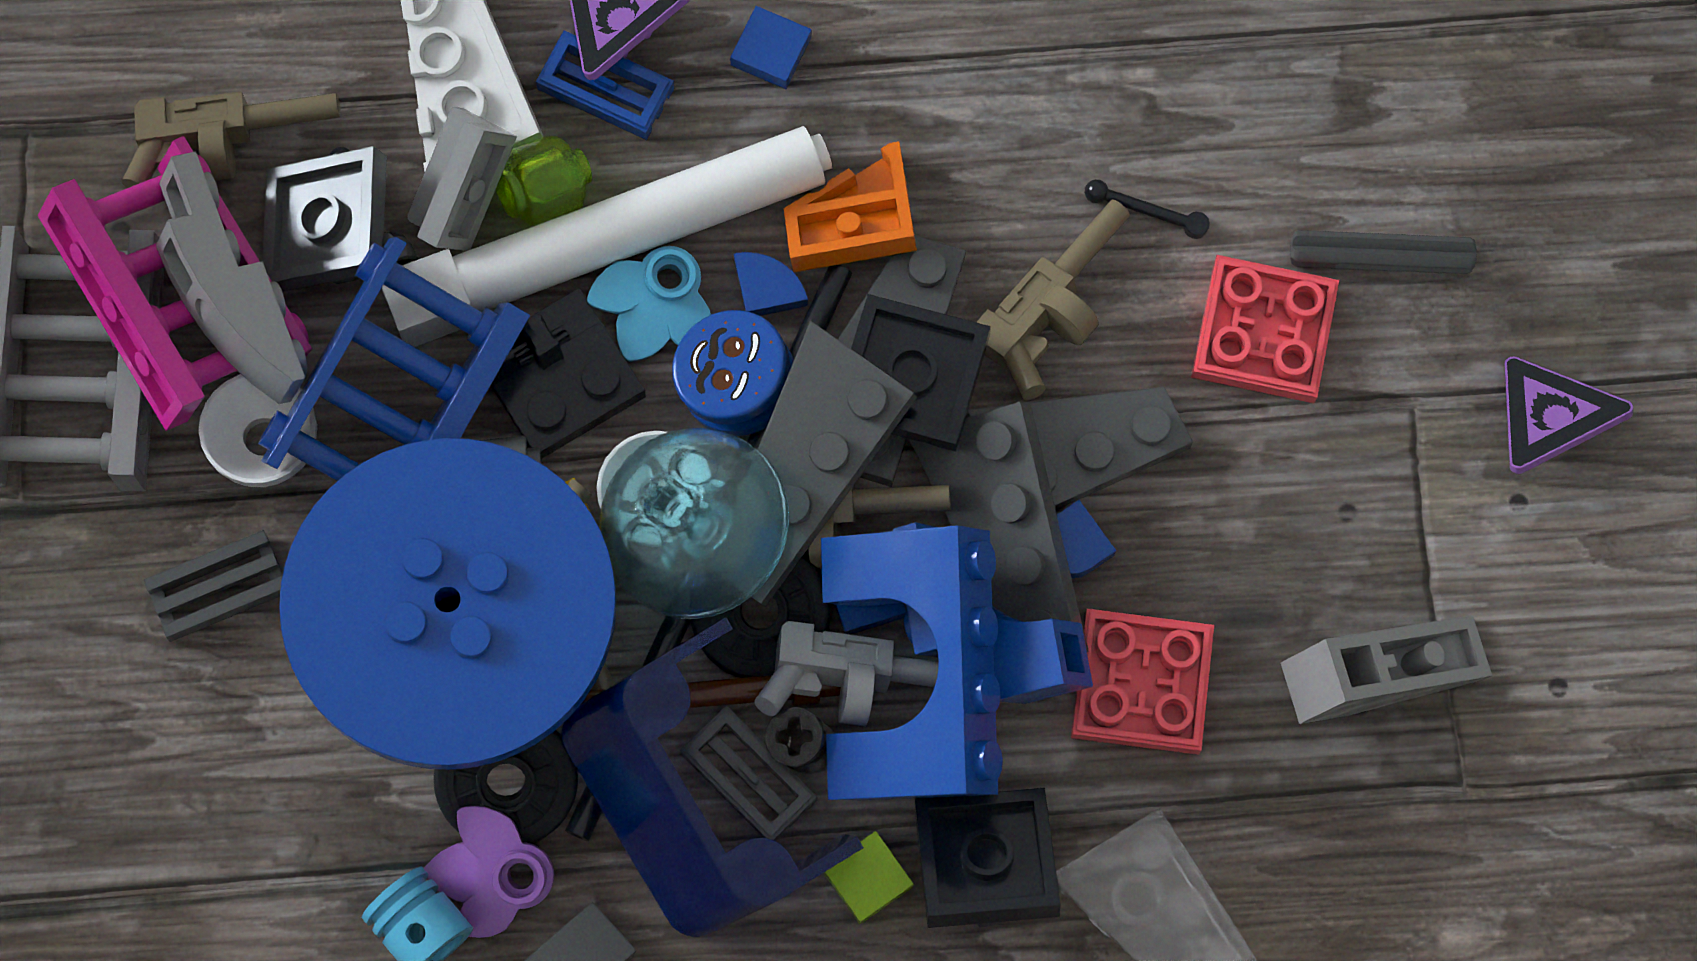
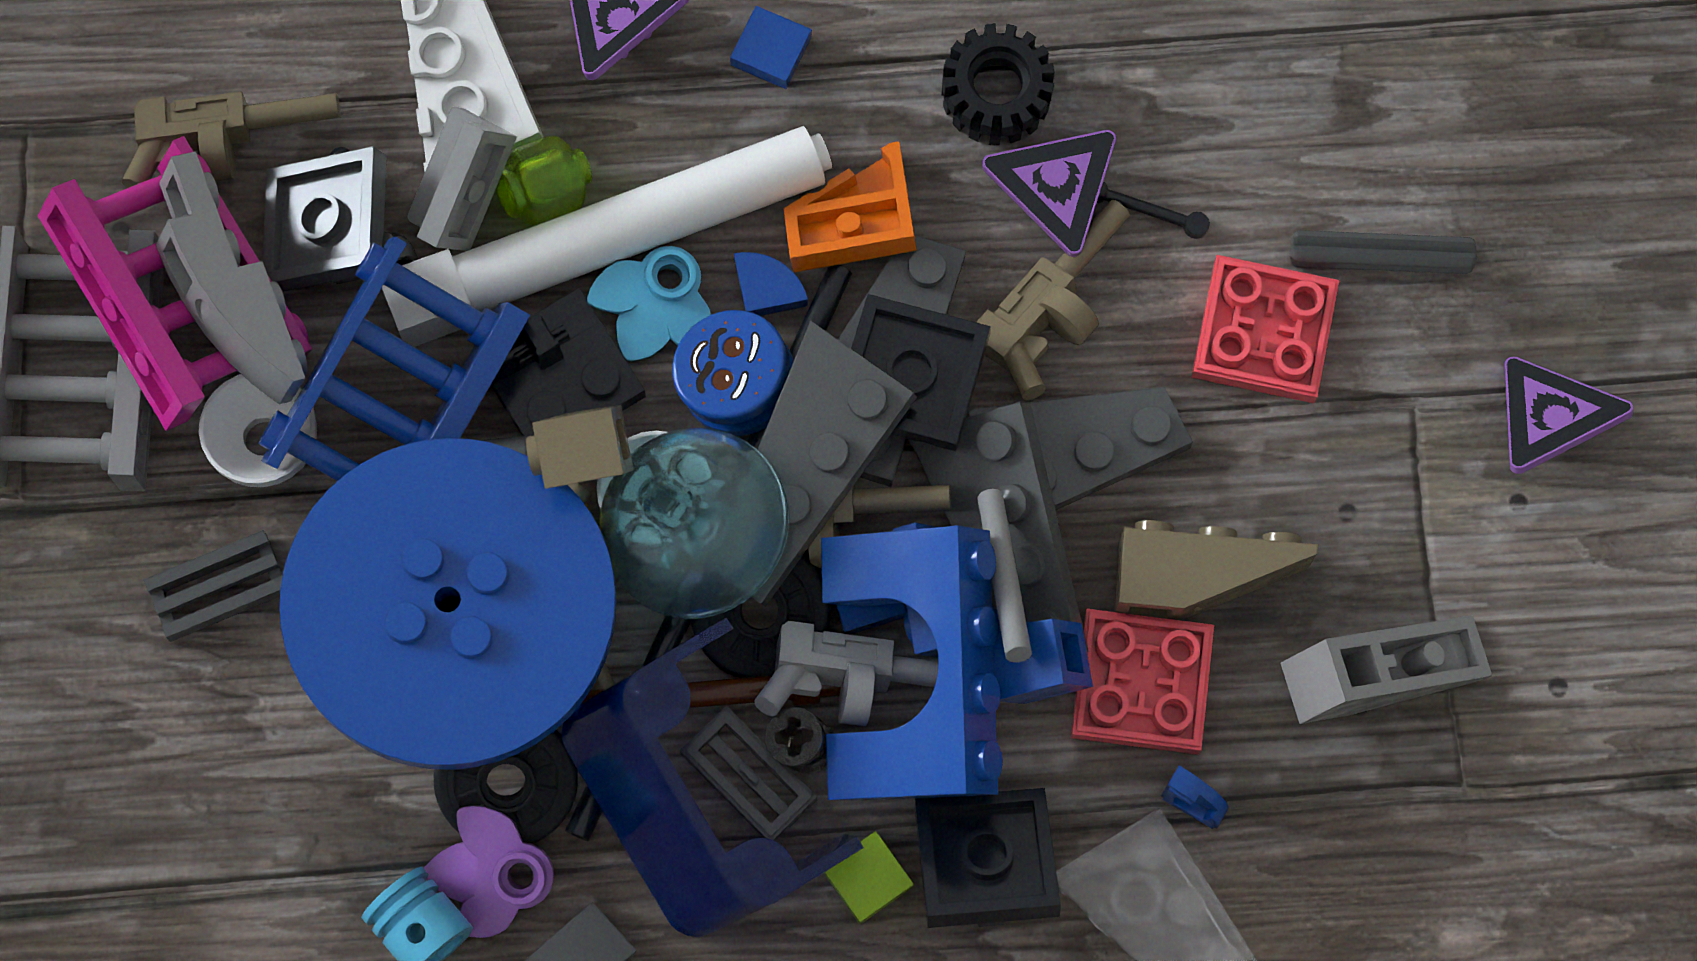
blue tile [536,30,675,140] -> none
blue tile [1057,500,1116,579] -> none
none -> dark tan slope [526,405,634,489]
none -> black tyre [941,23,1055,145]
none -> light grey bar [977,489,1032,662]
none -> black piece [982,130,1116,257]
none -> dark tan slope [1114,520,1318,621]
none -> blue tile [1161,765,1229,829]

